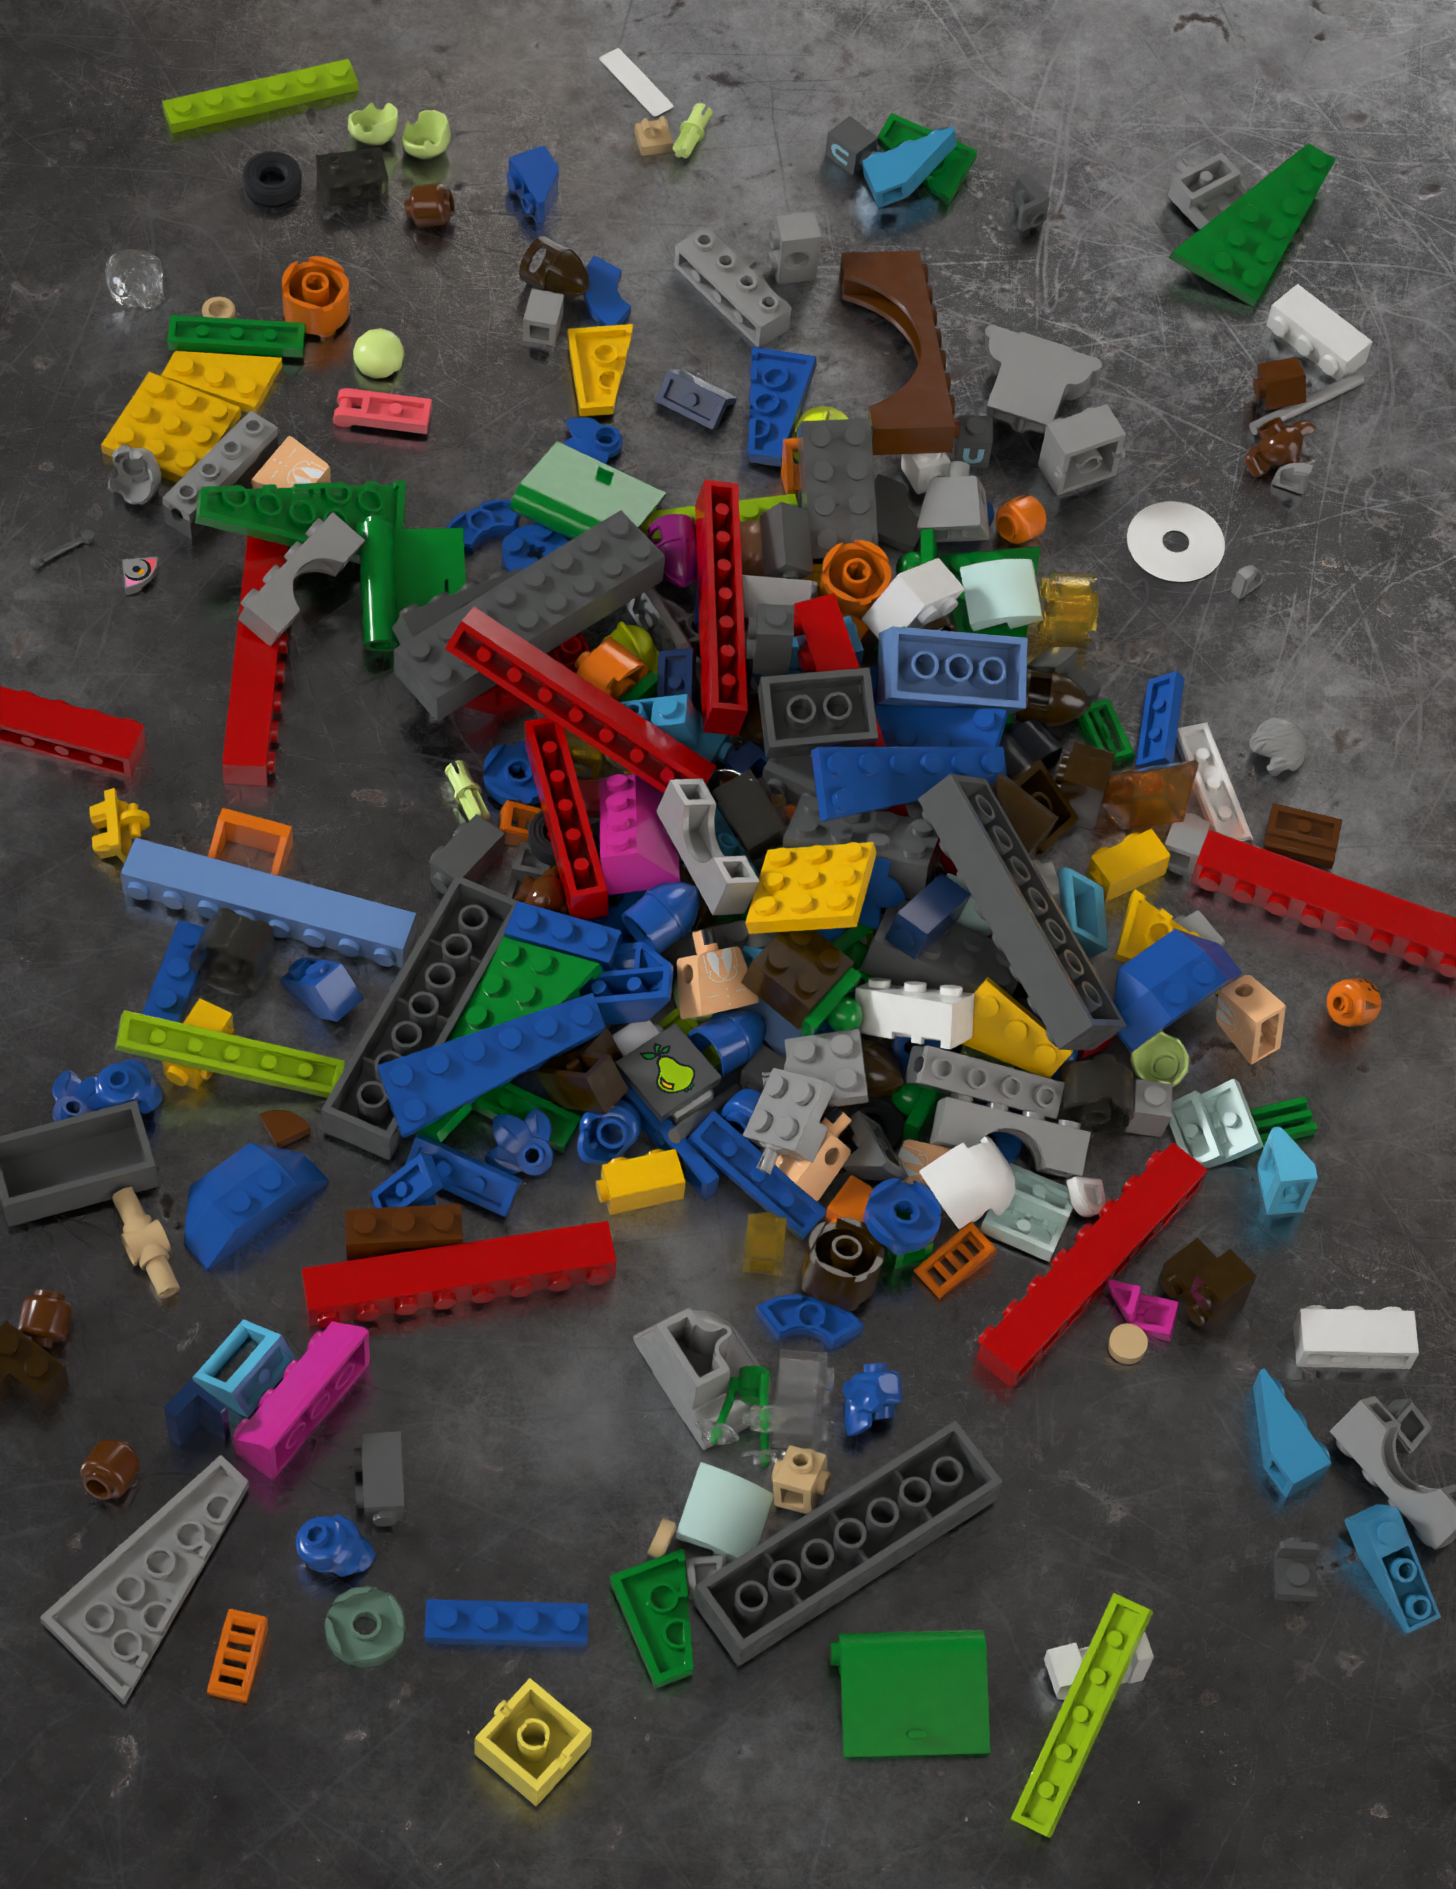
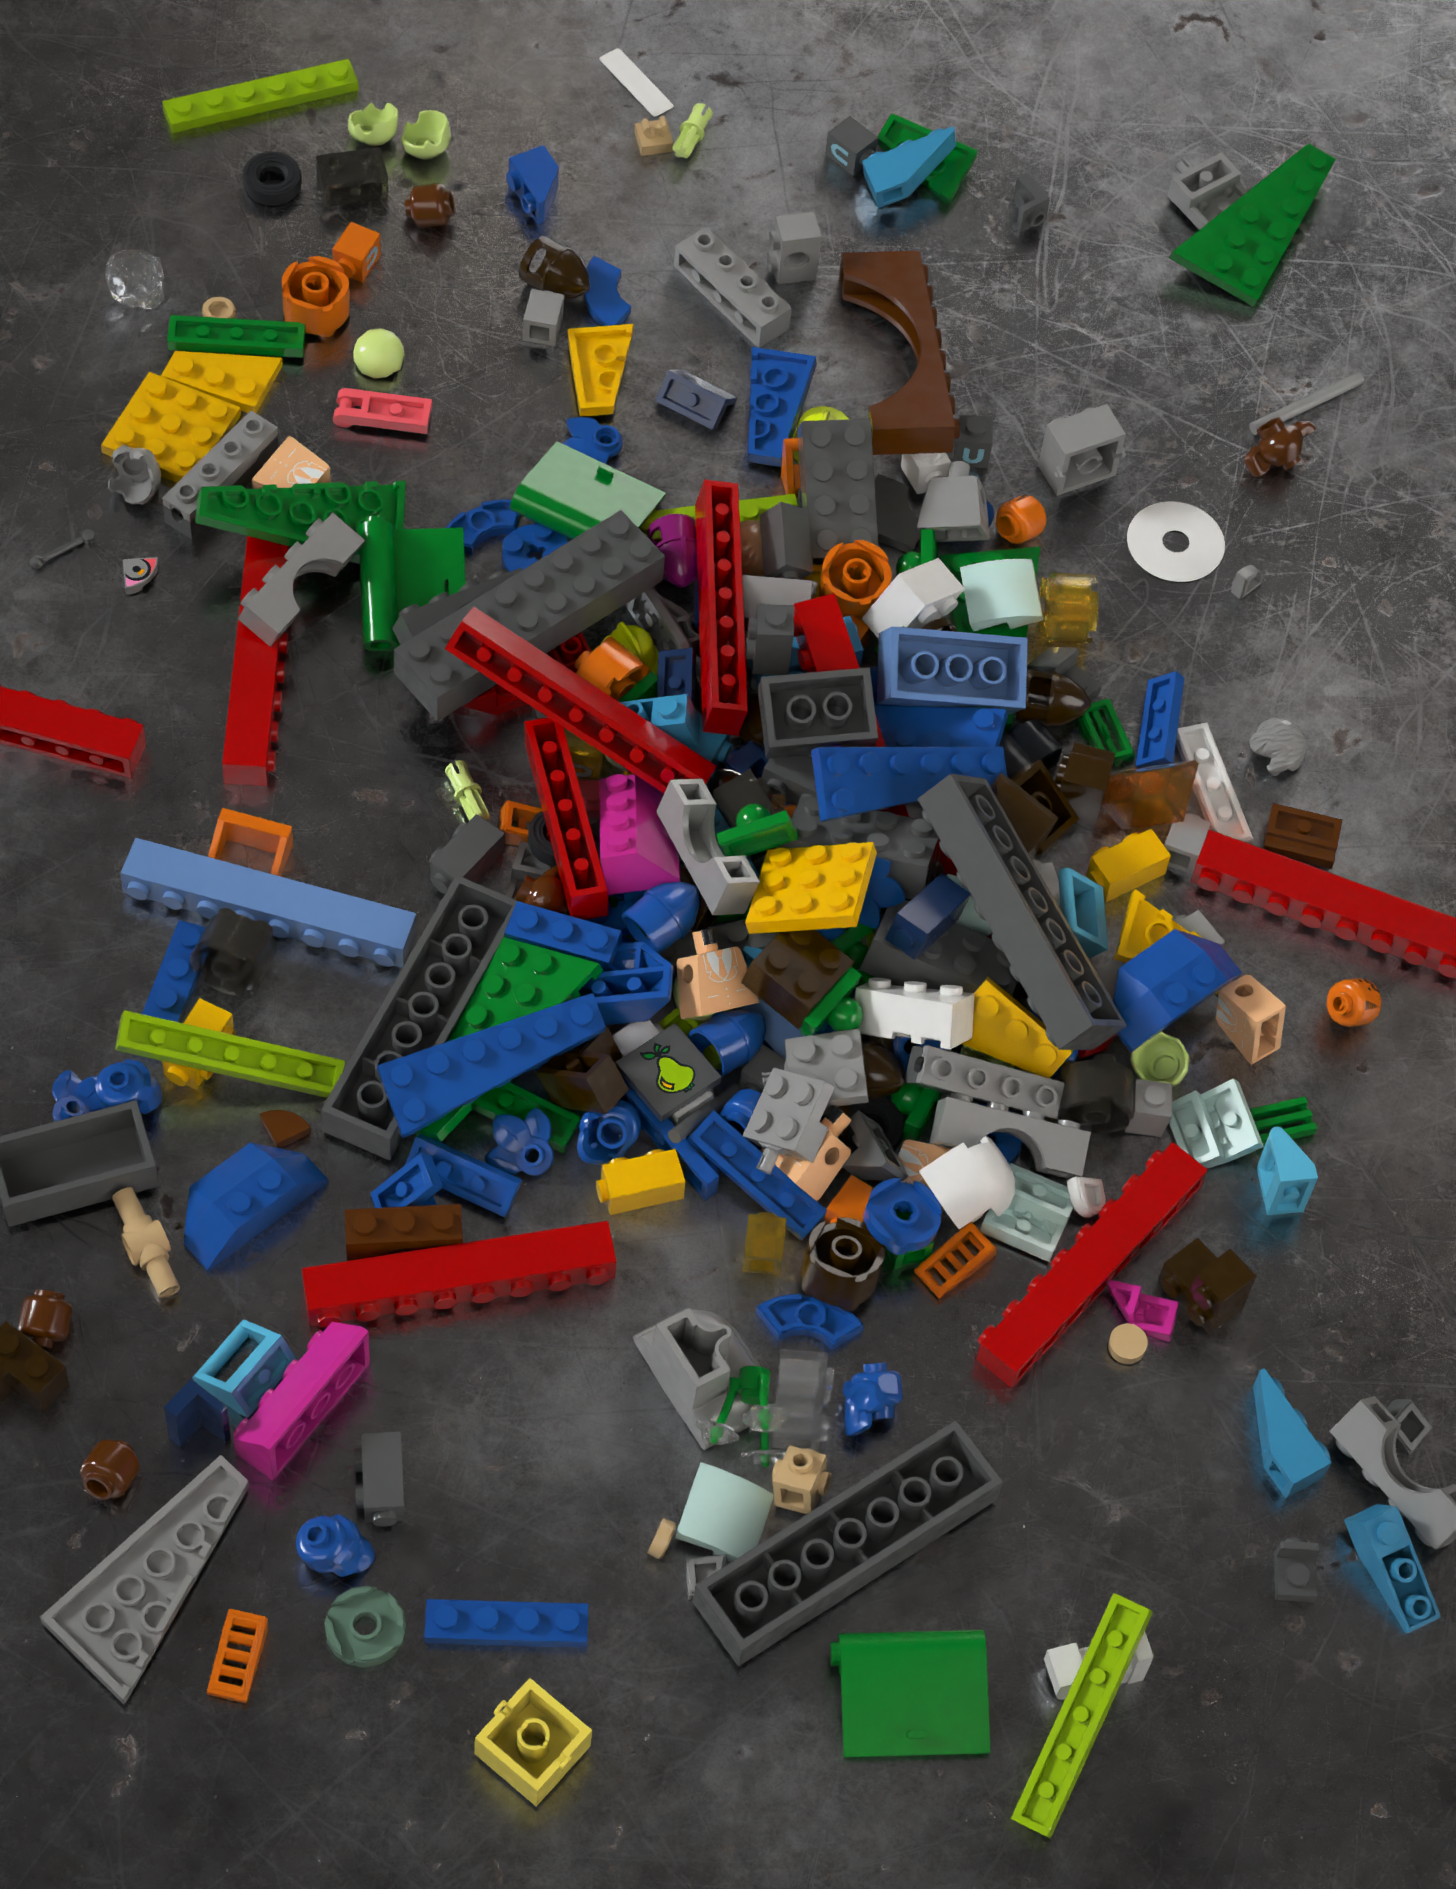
yellow hips [89,788,150,863] -> none
blue slope [280,957,364,1022] -> none
blue plate [484,741,540,807] -> none
green wing [610,1548,694,1689] -> none
light grey piece [985,325,1102,434] -> none
reddish brown brick [1253,357,1306,410] -> none
white brick [1266,284,1373,381] -> none
light grey tile [1271,463,1313,494] -> none
white brick [1293,1305,1419,1369] -> none
none -> orange brick [332,222,381,283]
none -> green tile [716,803,799,857]

